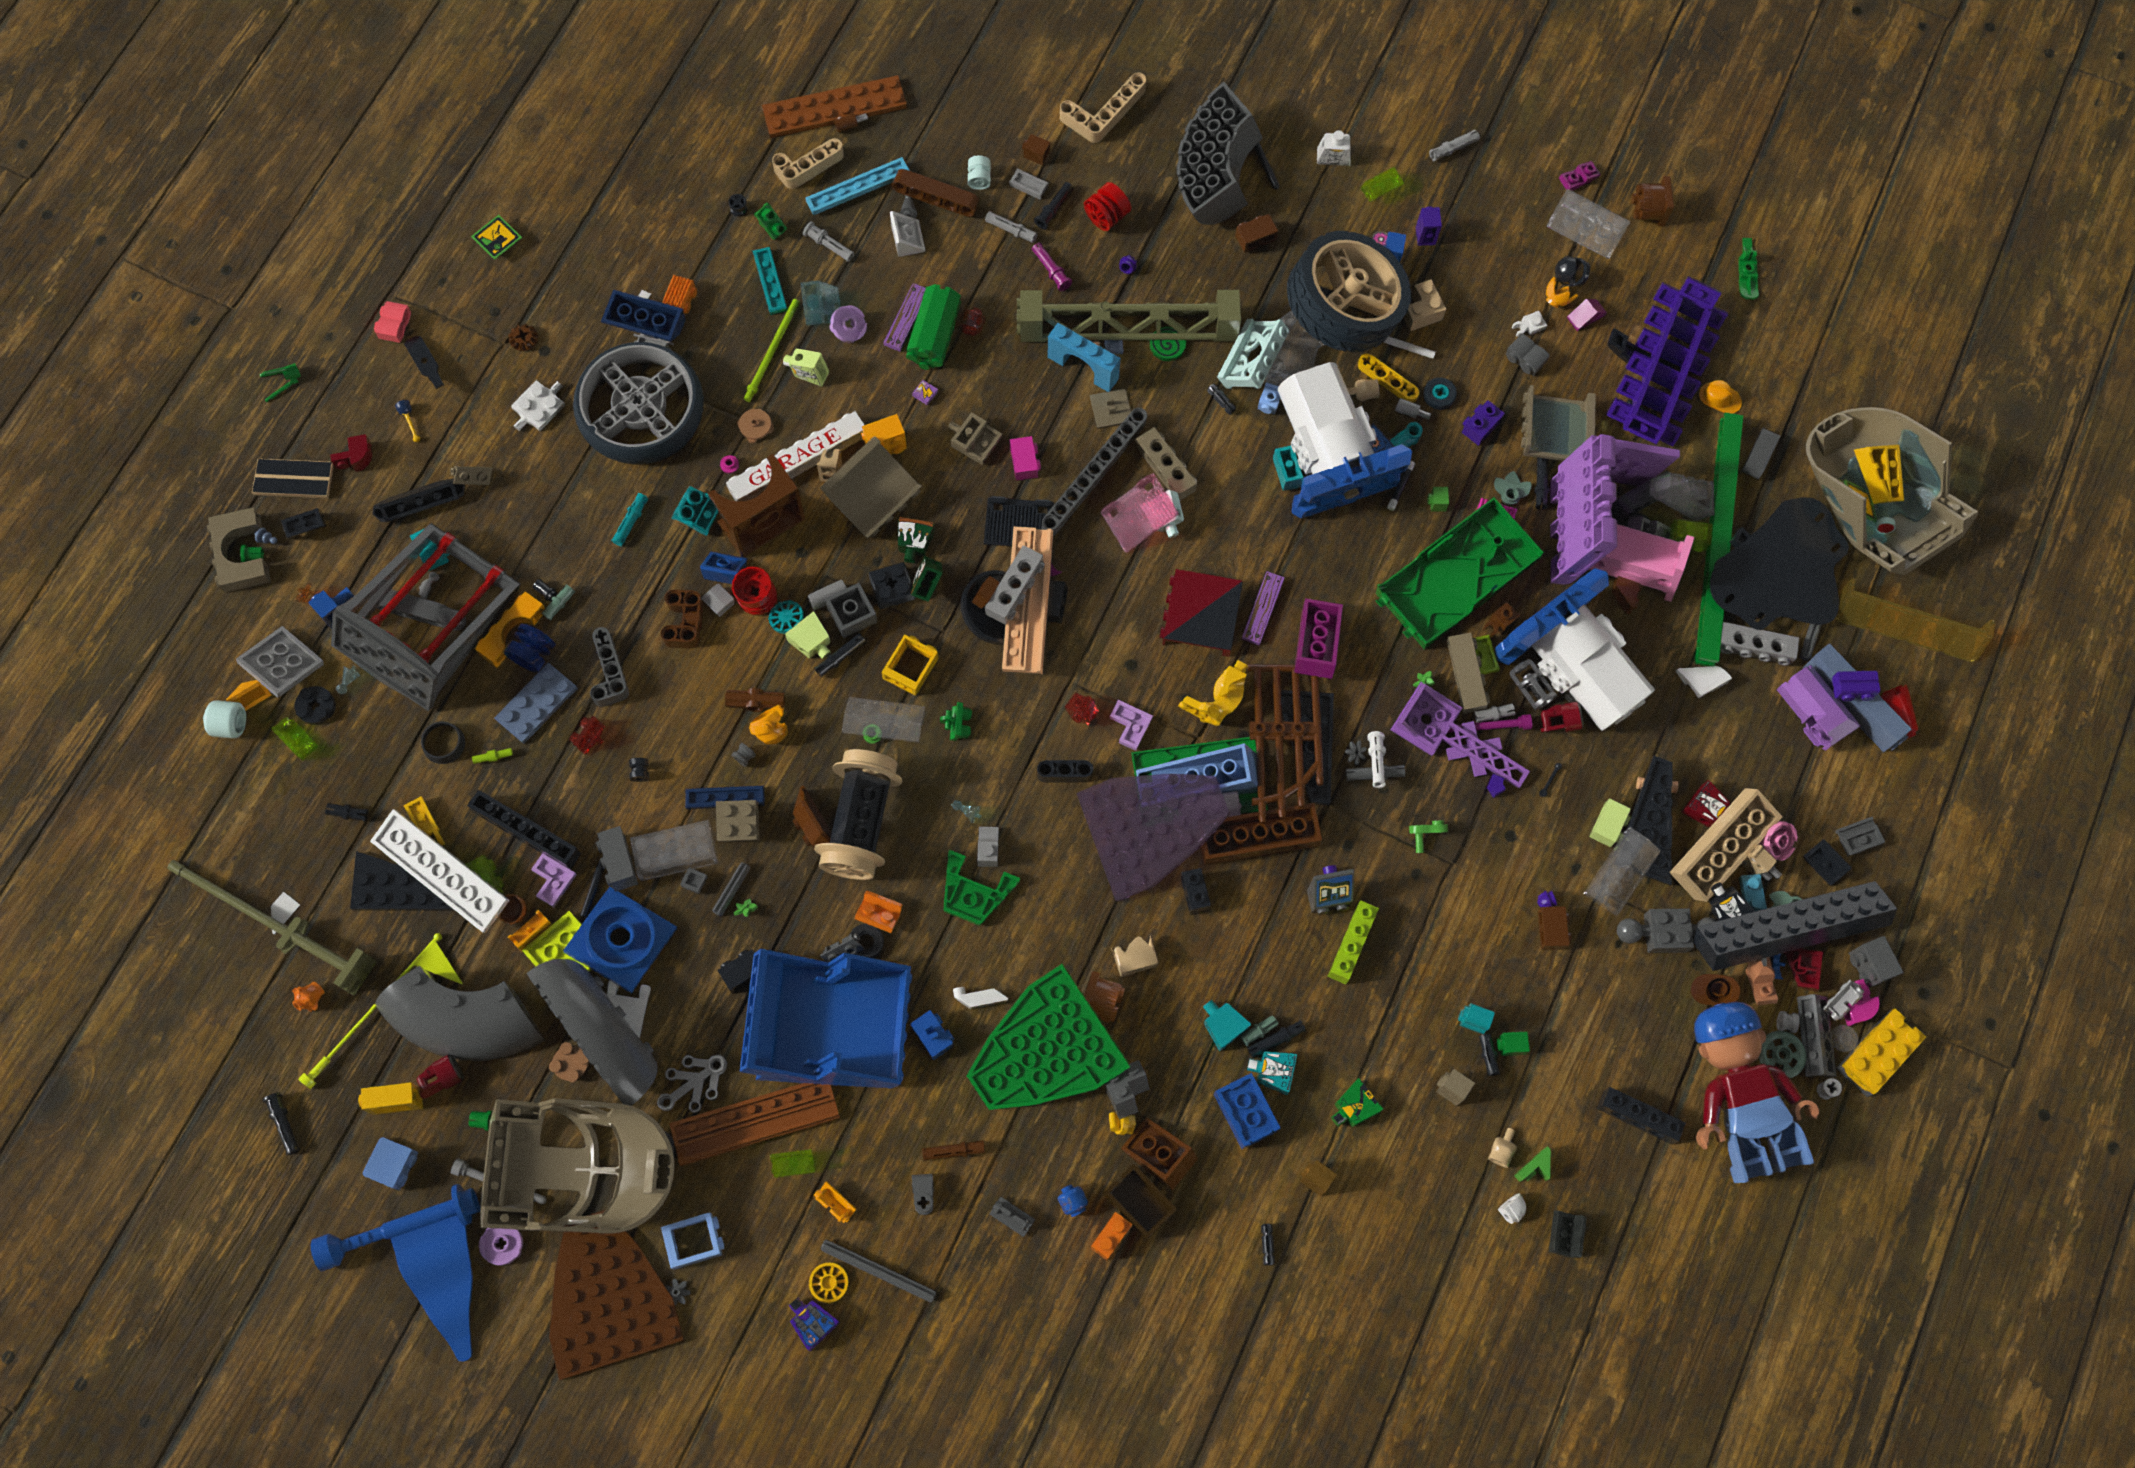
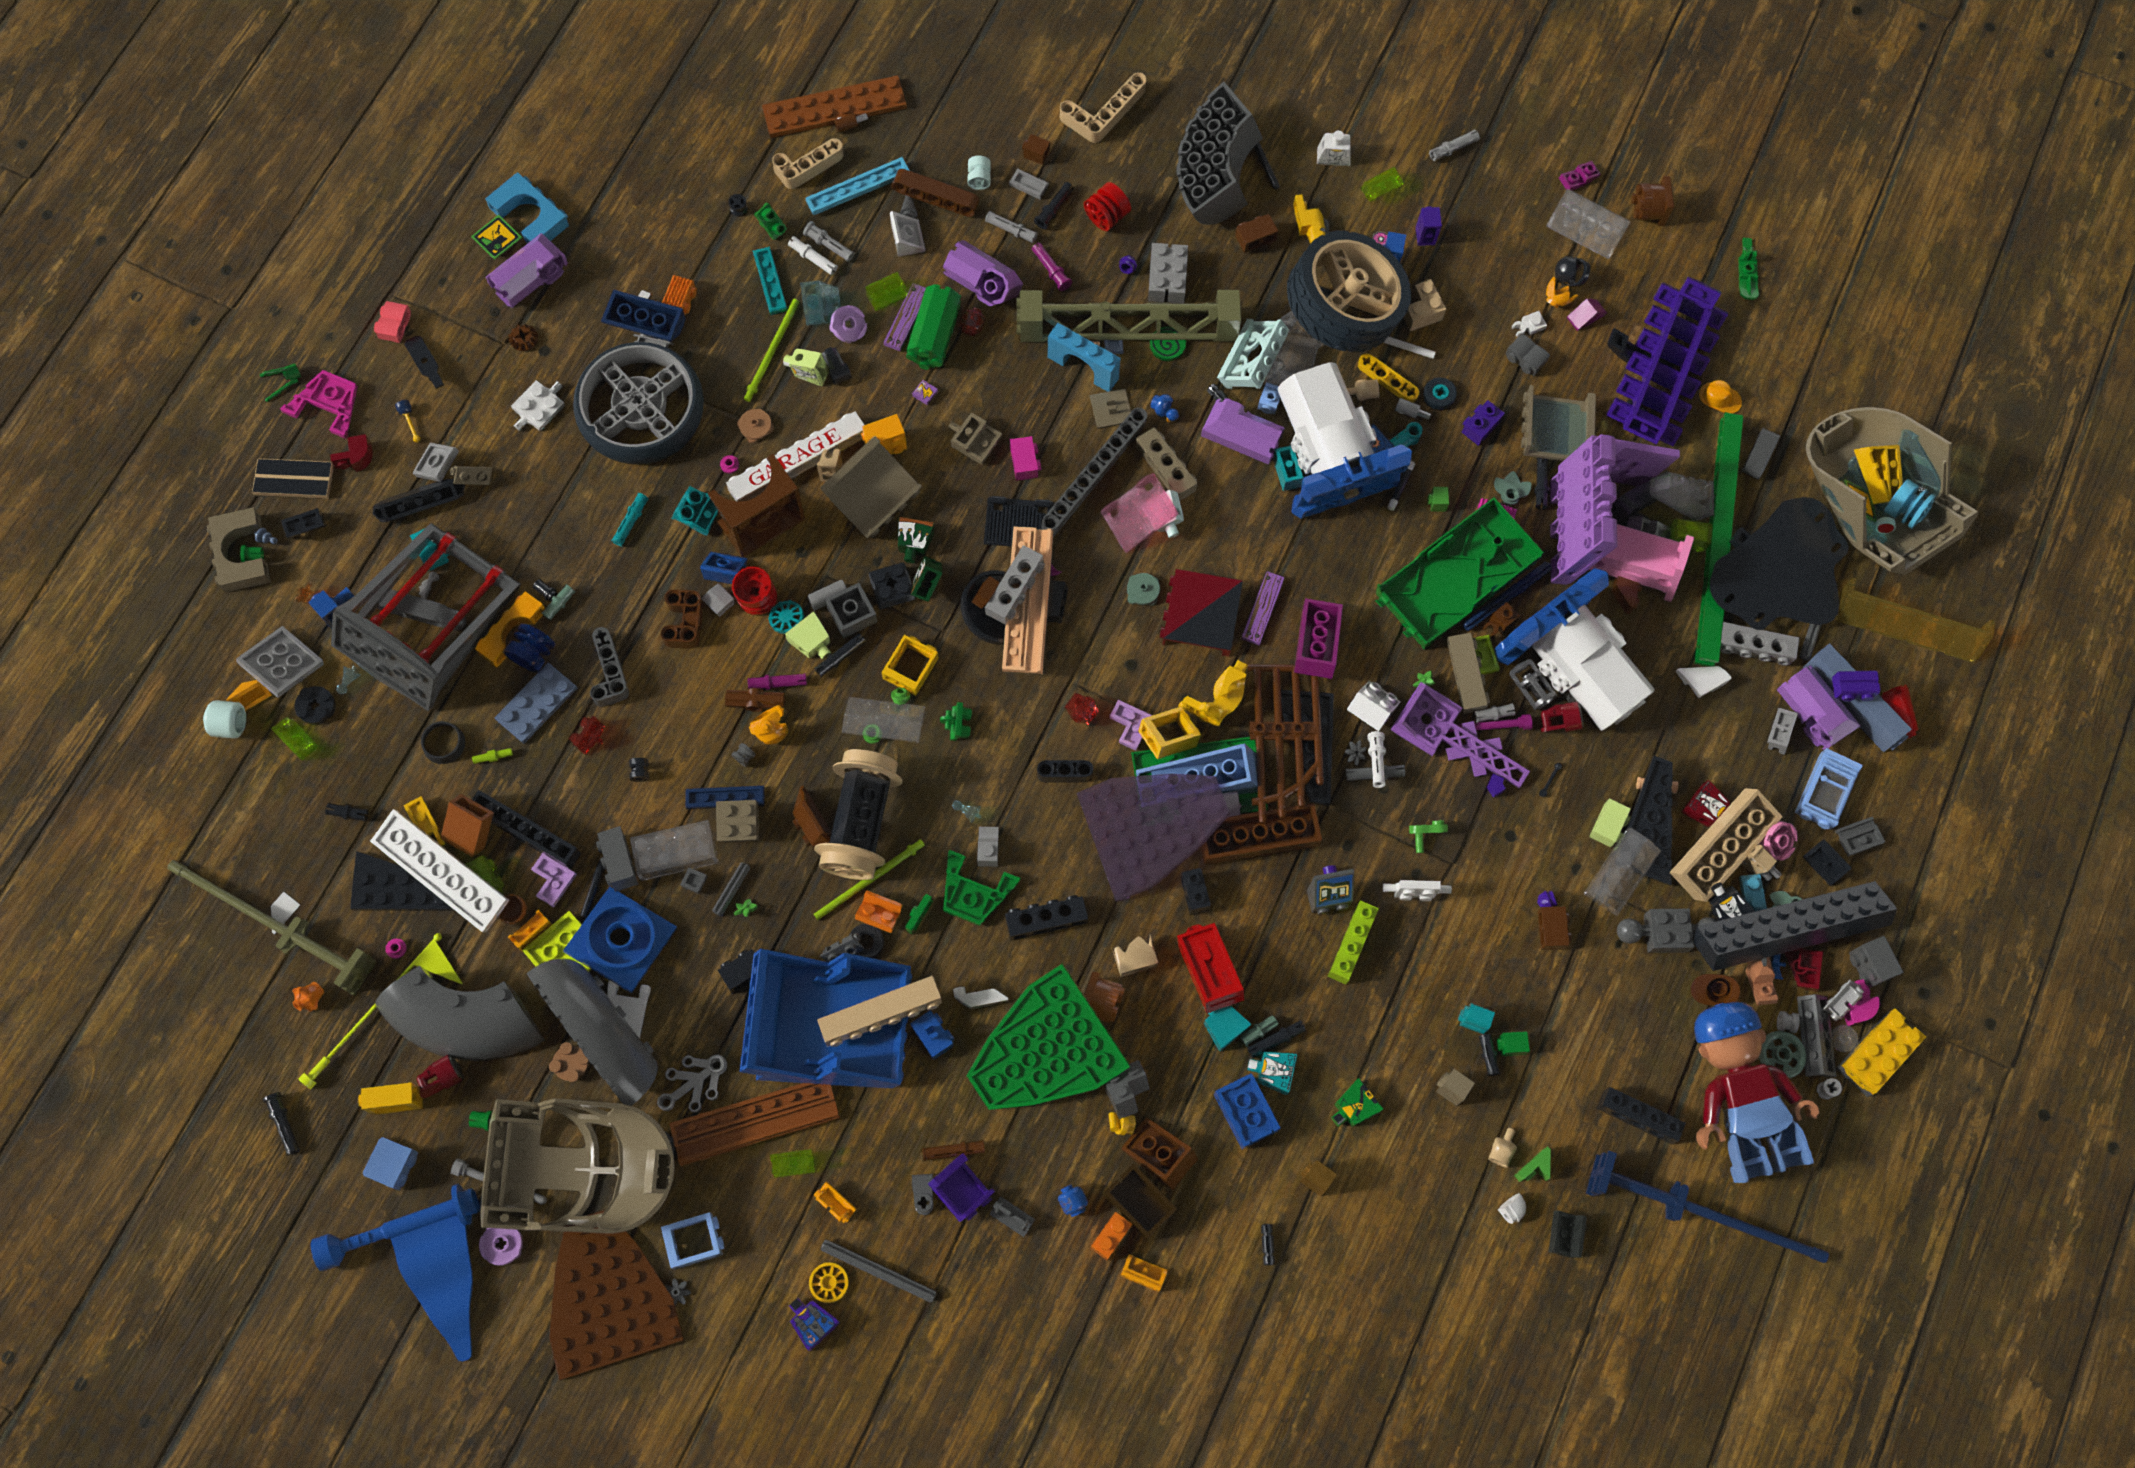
none -> dark pink wing [280,370,358,439]
none -> dark pink plate [386,938,407,959]
none -> light grey tile [412,443,459,482]
none -> dark orange brick [440,794,494,857]
none -> dark azure arch [485,172,569,244]
none -> medium lavender brick [486,233,568,308]
none -> magenta pin [748,673,807,690]
none -> white pin [788,236,838,276]
none -> lime bar [814,839,925,920]
none -> tan brick [817,976,942,1047]
none -> black piece [822,347,852,385]
none -> clear neon green hinge [865,272,907,311]
none -> bright green plate [891,688,911,705]
none -> green plate [905,894,933,934]
none -> dark purple panel [928,1153,995,1222]
none -> medium lavender brick [943,240,1023,306]
none -> black brick [1005,895,1088,941]
none -> light orange hinge [1120,1254,1167,1292]
none -> sand green piece [1127,573,1160,606]
none -> yellow window [1138,707,1201,759]
none -> light grey piece [1148,243,1188,304]
none -> blue animal [1151,394,1179,422]
none -> red piece [1177,922,1244,1014]
none -> medium lavender brick [1201,399,1285,465]
none -> yellow plate [1293,195,1329,244]
none -> white slope [1347,680,1401,731]
none -> white plate [1383,880,1452,901]
none -> dark blue axle [1462,562,1552,631]
none -> dark blue piece [1585,1151,1829,1263]
none -> light grey hinge [1767,708,1798,755]
none -> light blue door [1795,748,1862,830]
none -> medium azure wheel [1884,479,1936,529]

